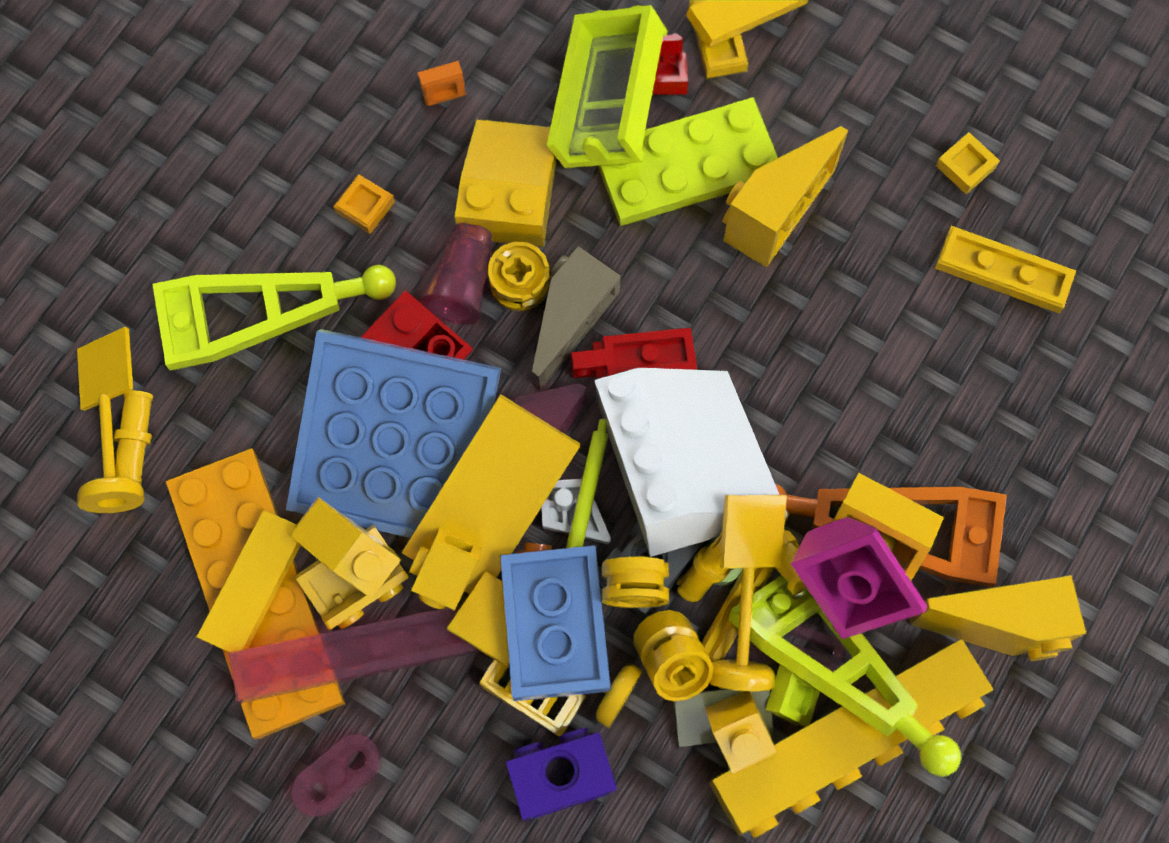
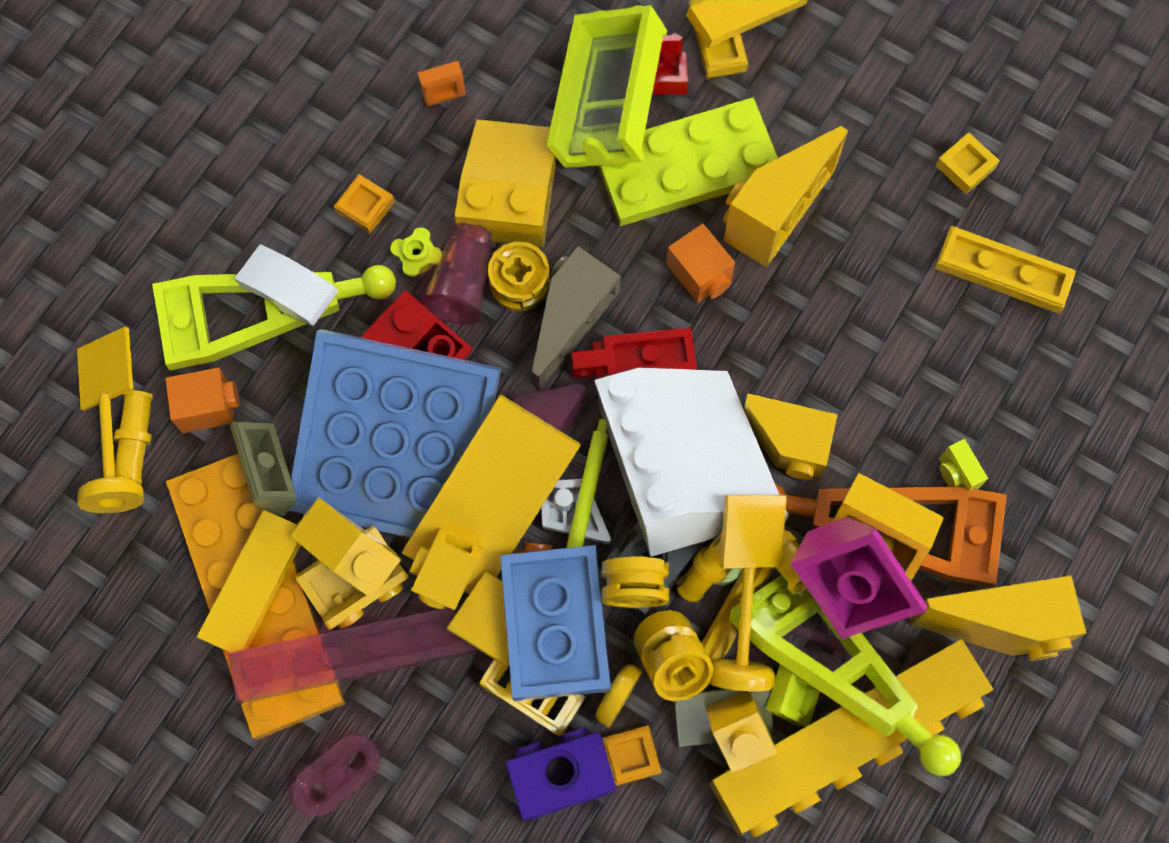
none -> orange brick [165,368,240,433]
none -> olive slope [230,422,297,516]
none -> white slope [234,244,339,326]
none -> neon yellow plate [391,228,442,277]
none -> light orange tile [602,725,662,786]
none -> orange brick [666,224,735,303]
none -> yellow slope [743,394,838,480]
none -> neon yellow plate [939,439,988,491]

